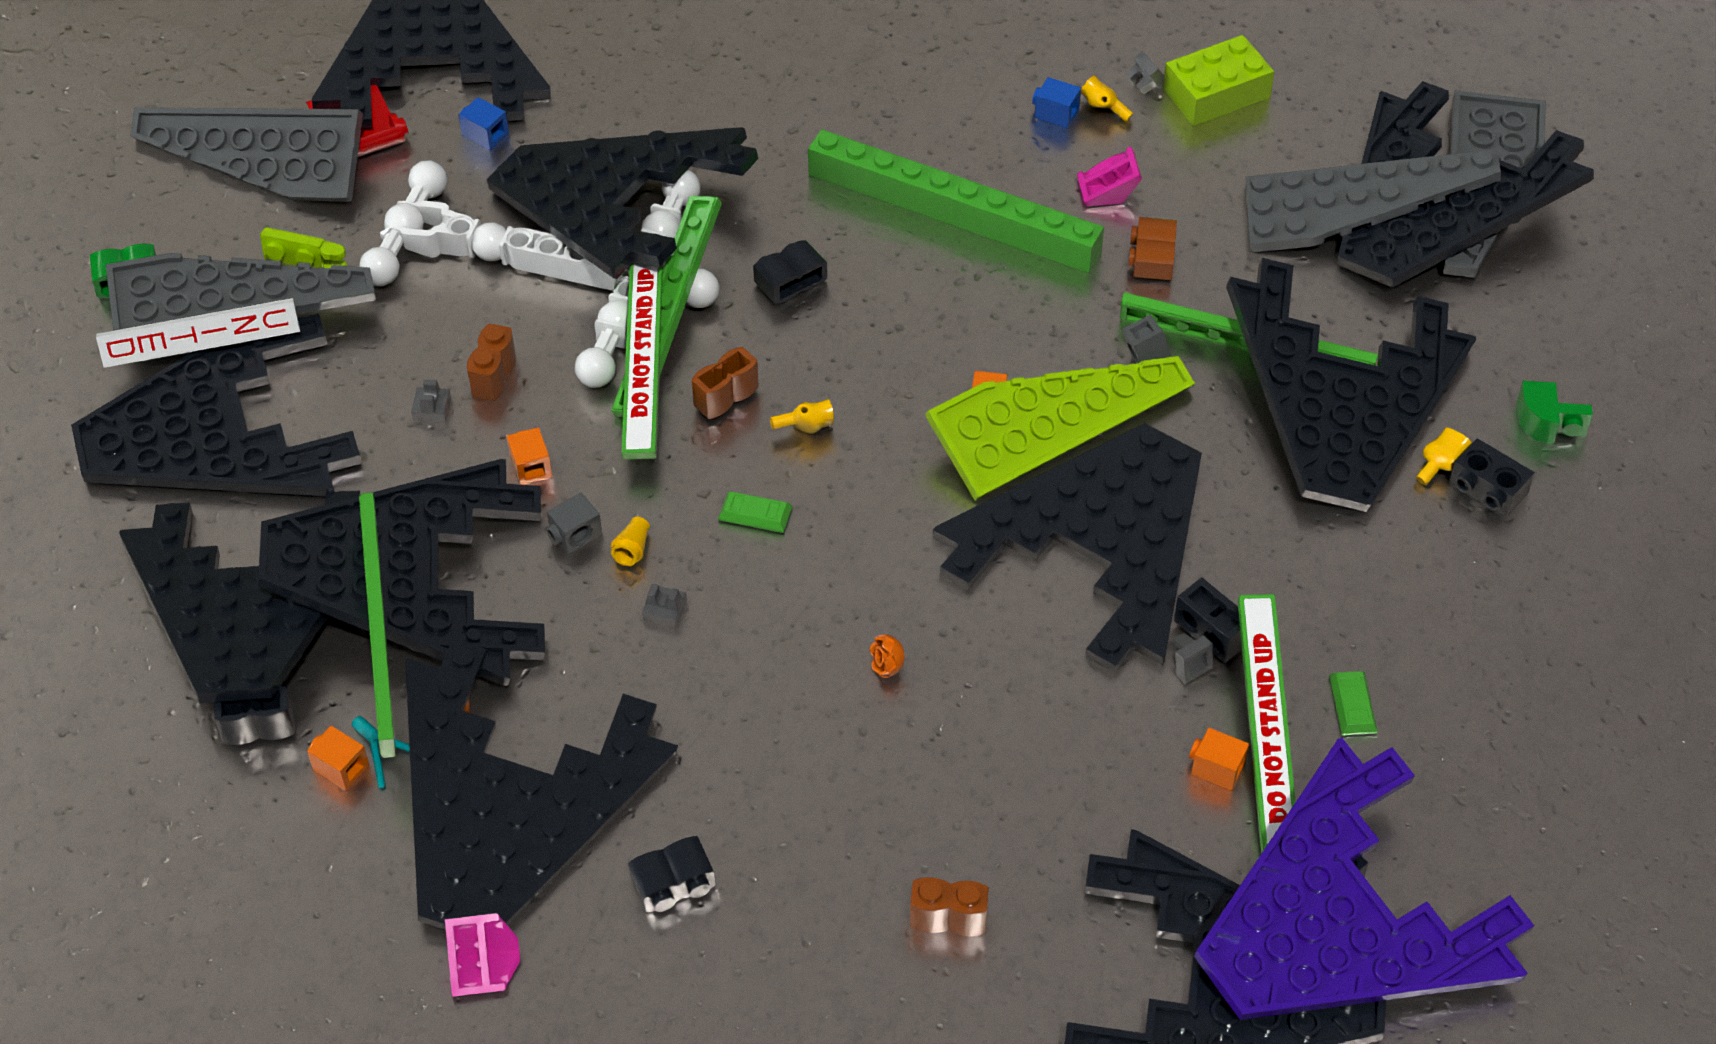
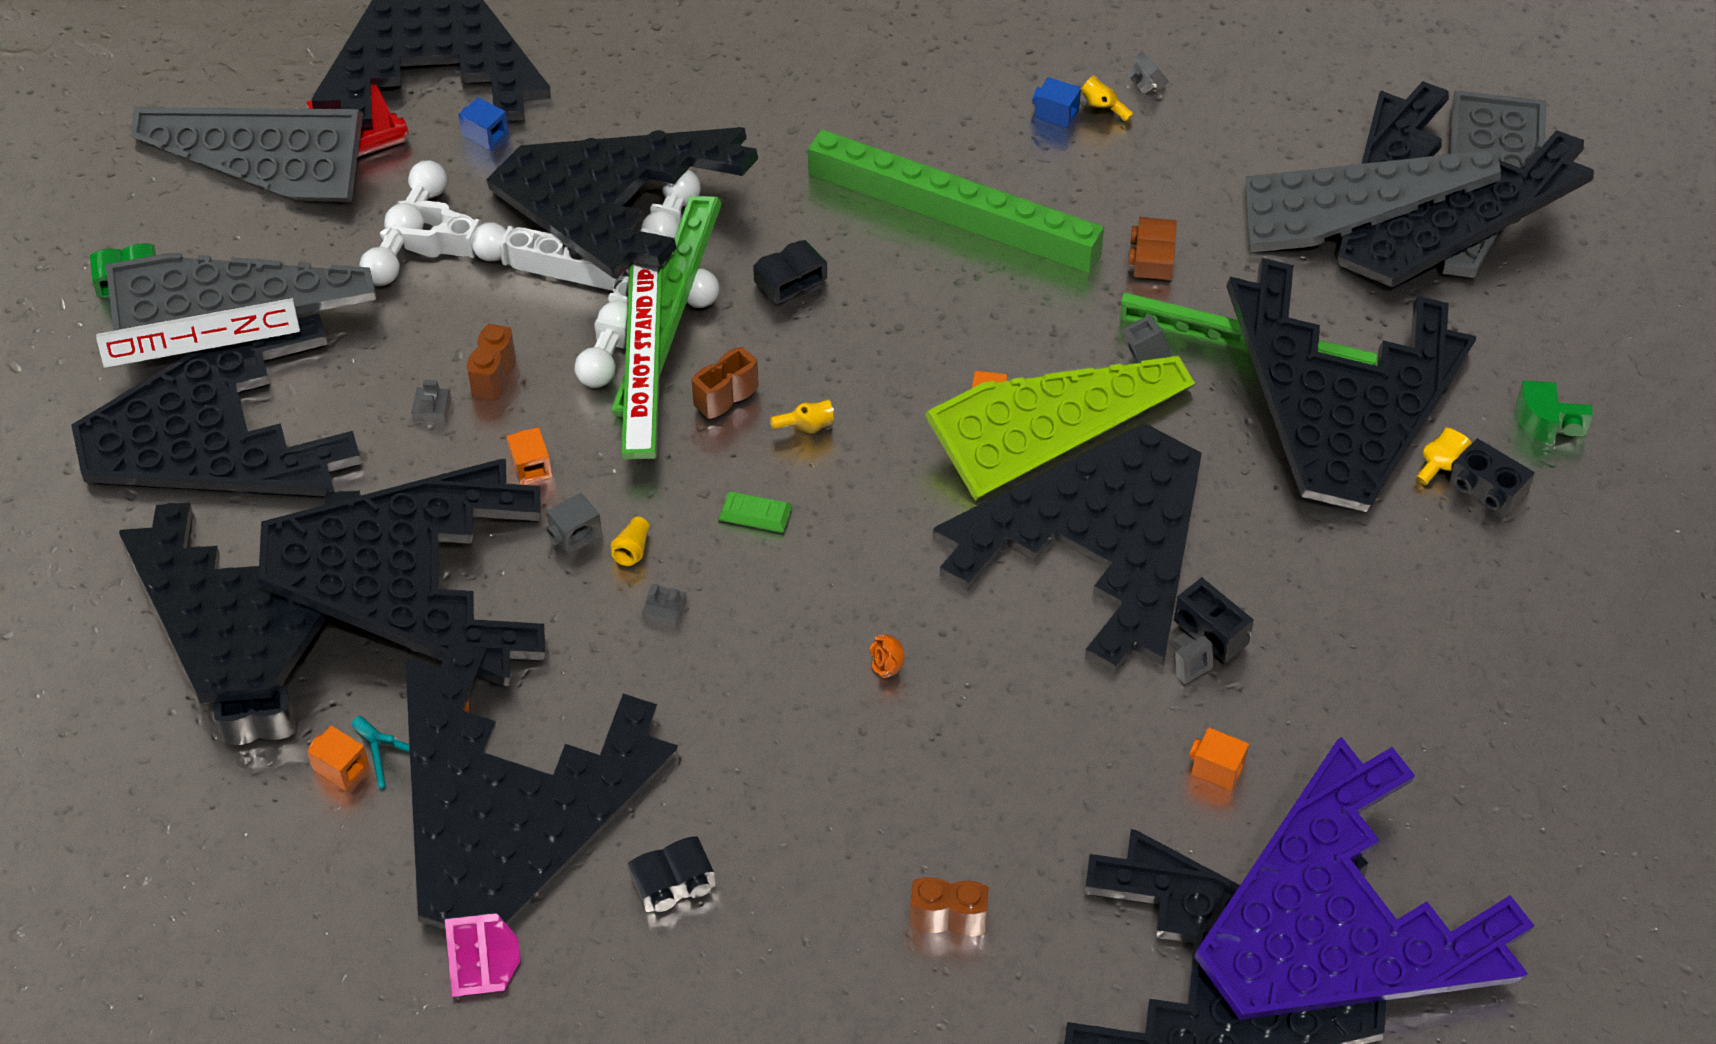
lime hinge [260,227,347,268] -> none
bright green tile [359,492,396,758] -> none
dark pink slope [1077,147,1142,206] -> none
lime brick [1163,35,1274,126] -> none
tile [1237,594,1296,853] -> none
bright green tile [1329,671,1378,736] -> none

